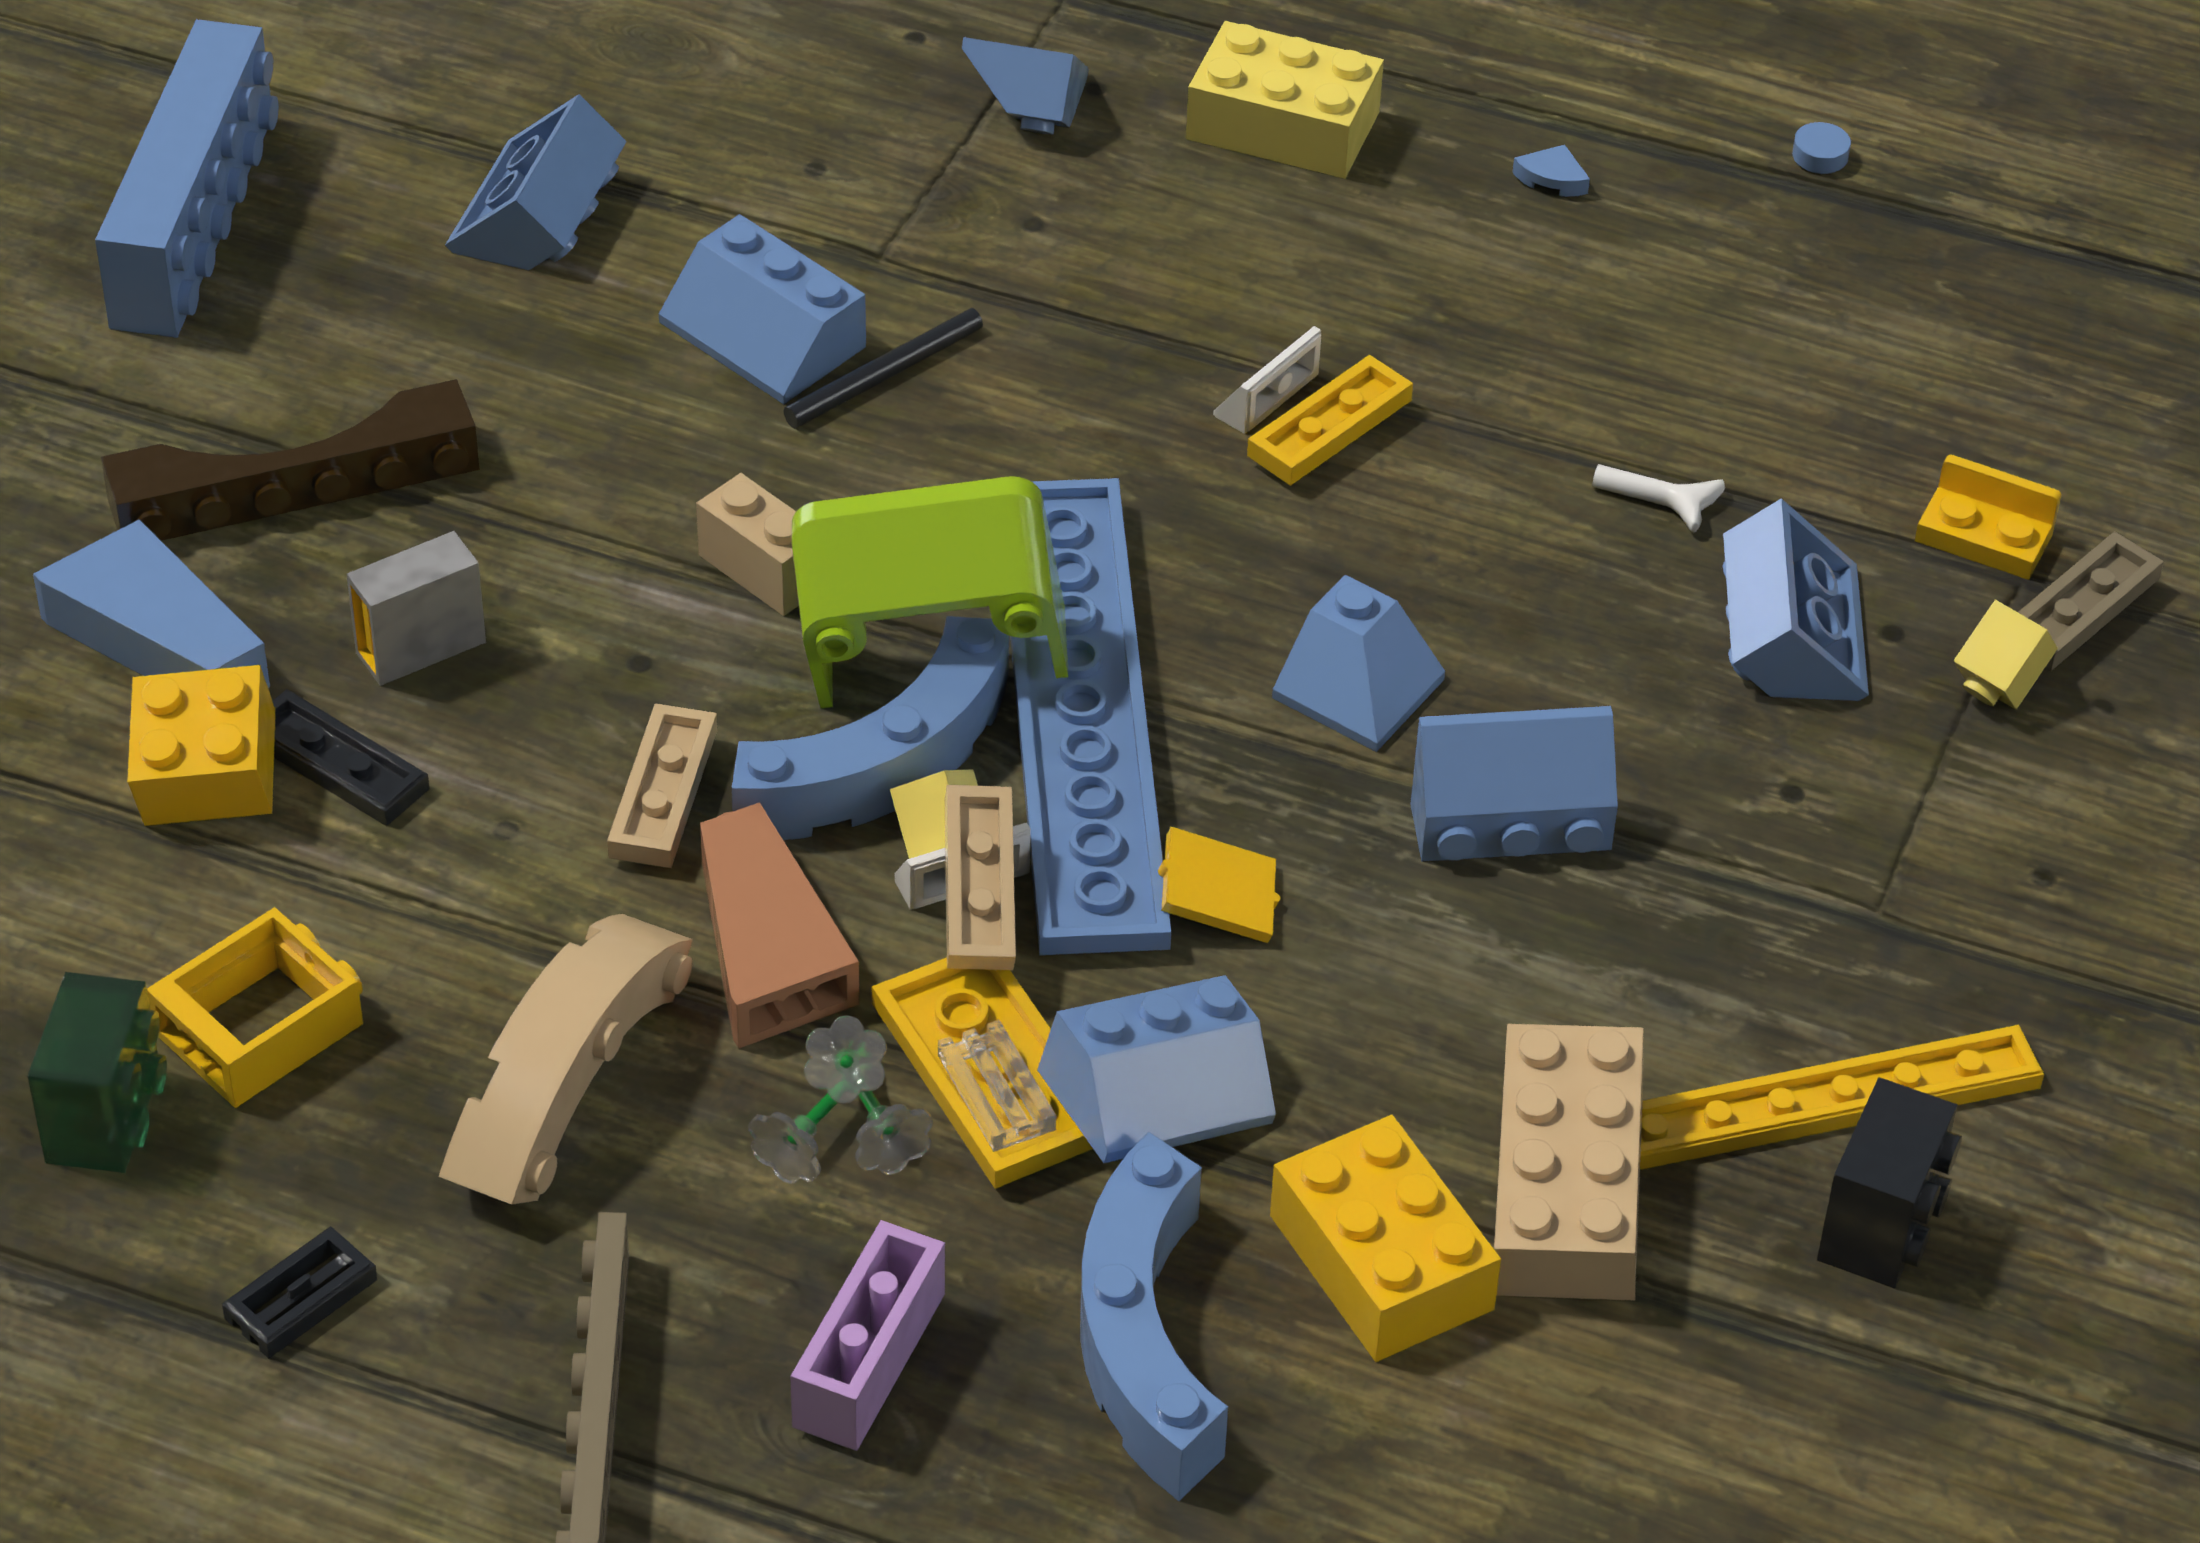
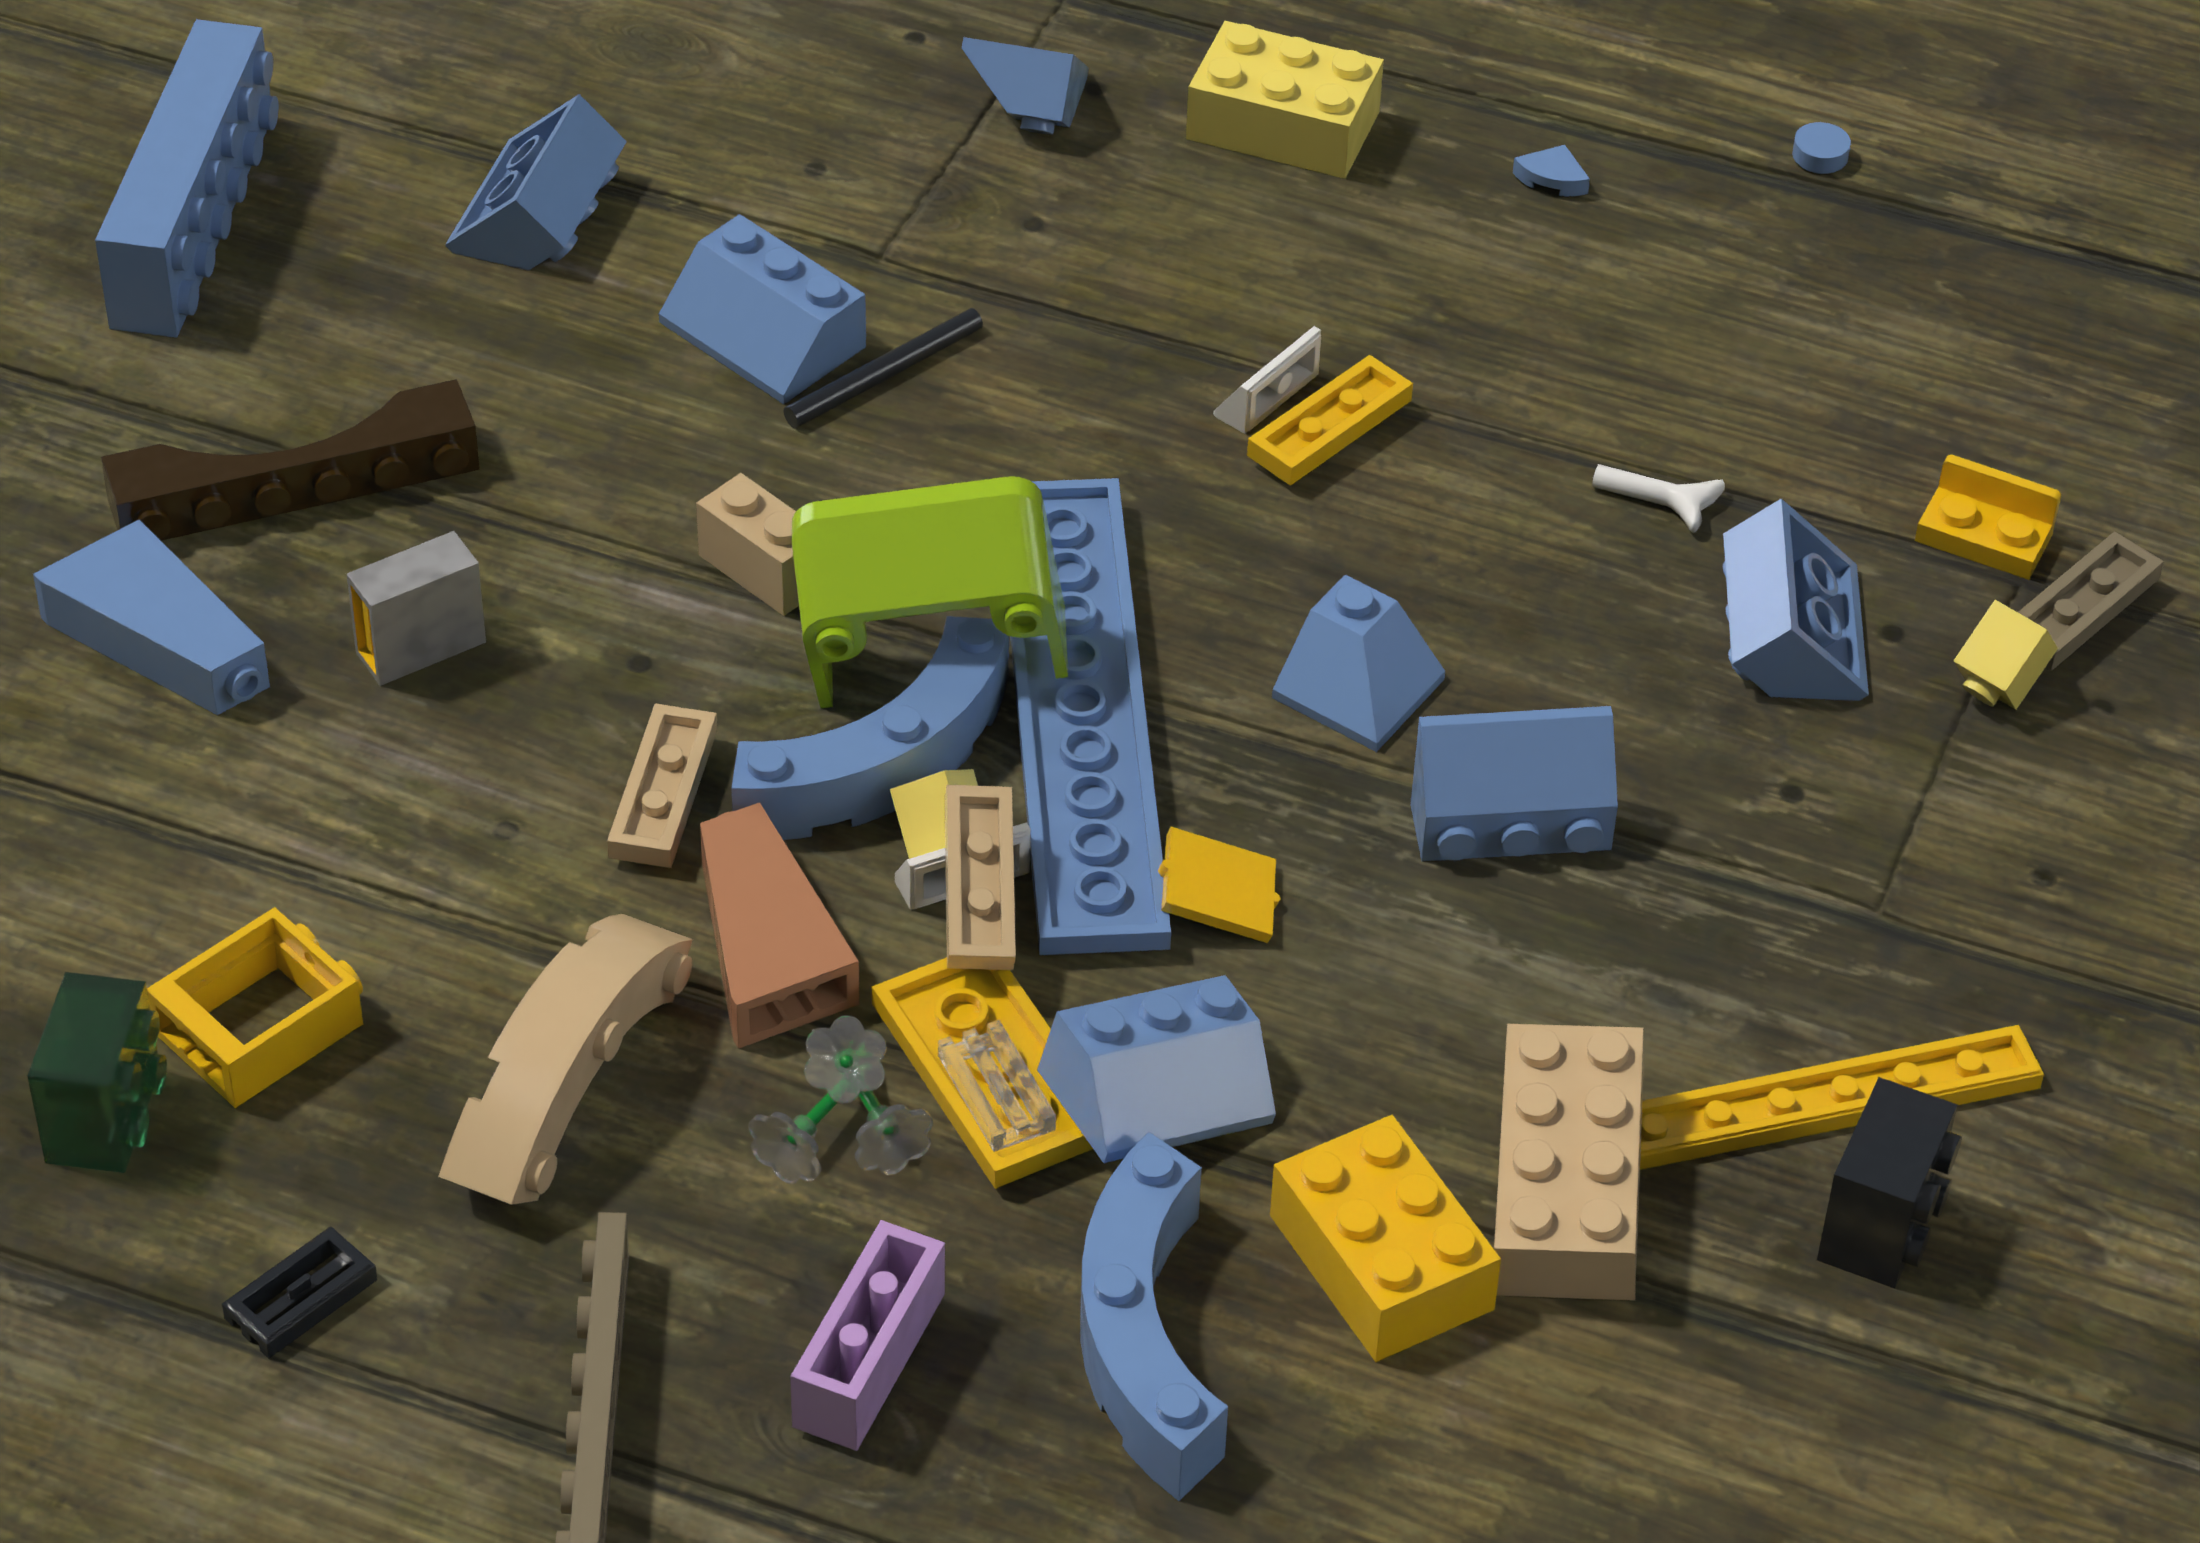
yellow brick [127,665,275,826] -> none
black tile [273,689,430,826] -> none

